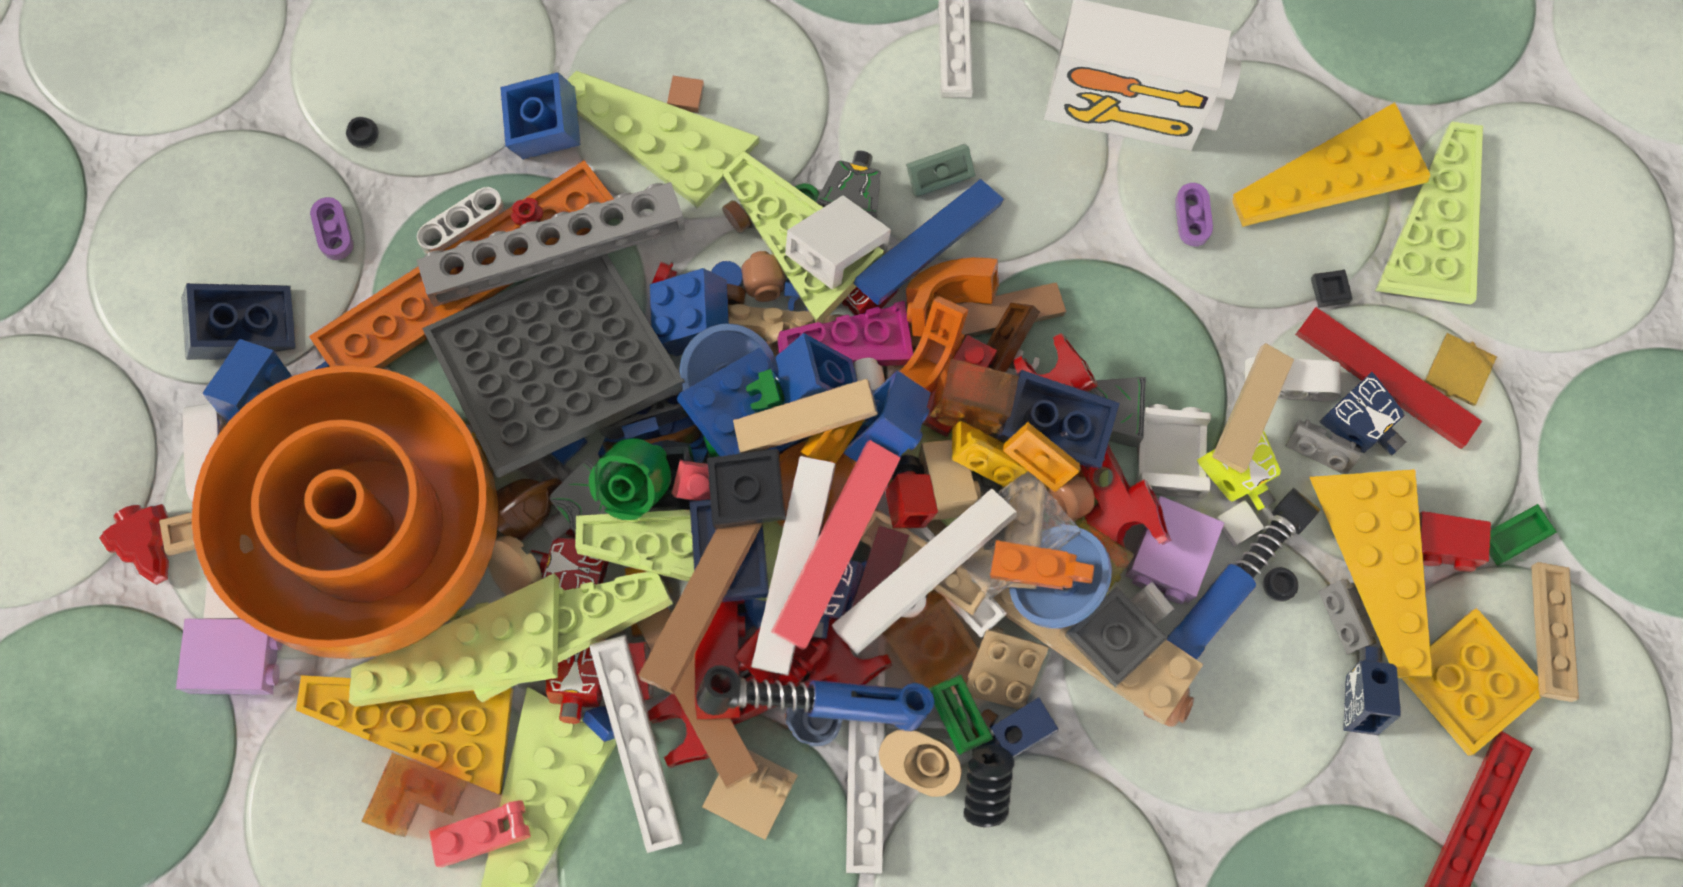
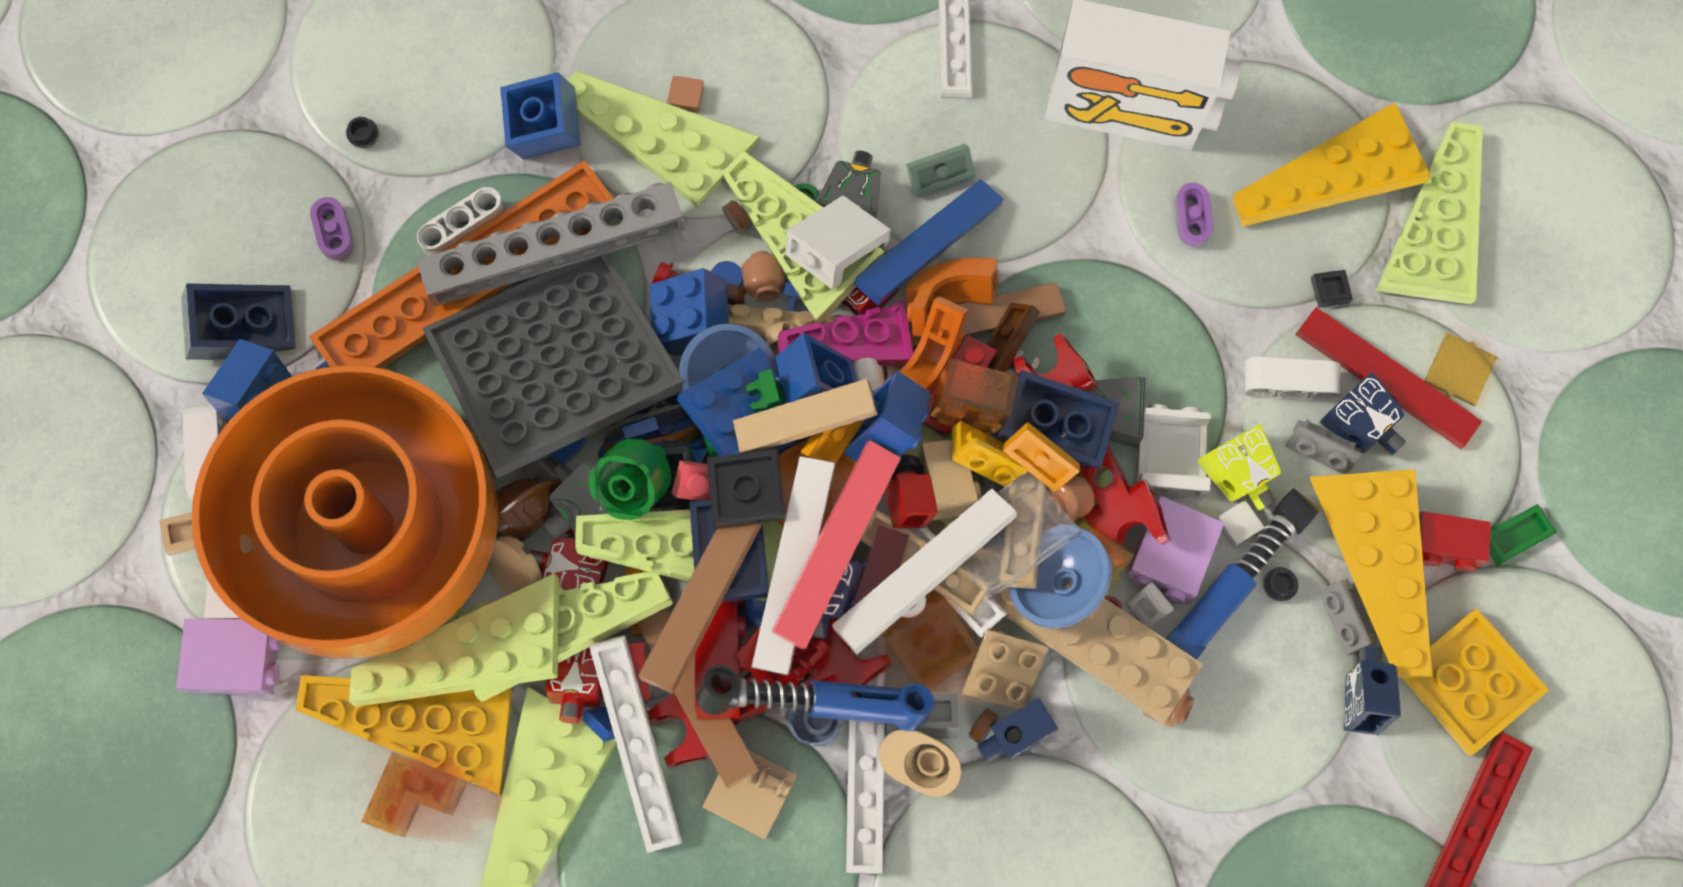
red rock [99,504,169,585] -> none
coral plate [429,800,531,868] -> none
red plate [511,198,543,227] -> none
green tile [929,675,993,756] -> none
black piece [963,745,1014,827] -> none
orange hinge [990,540,1094,590] -> none
dark grey tile [1065,586,1168,688] -> none
tan tile [1212,343,1294,473] -> none
tan tile [1531,562,1579,702] -> none

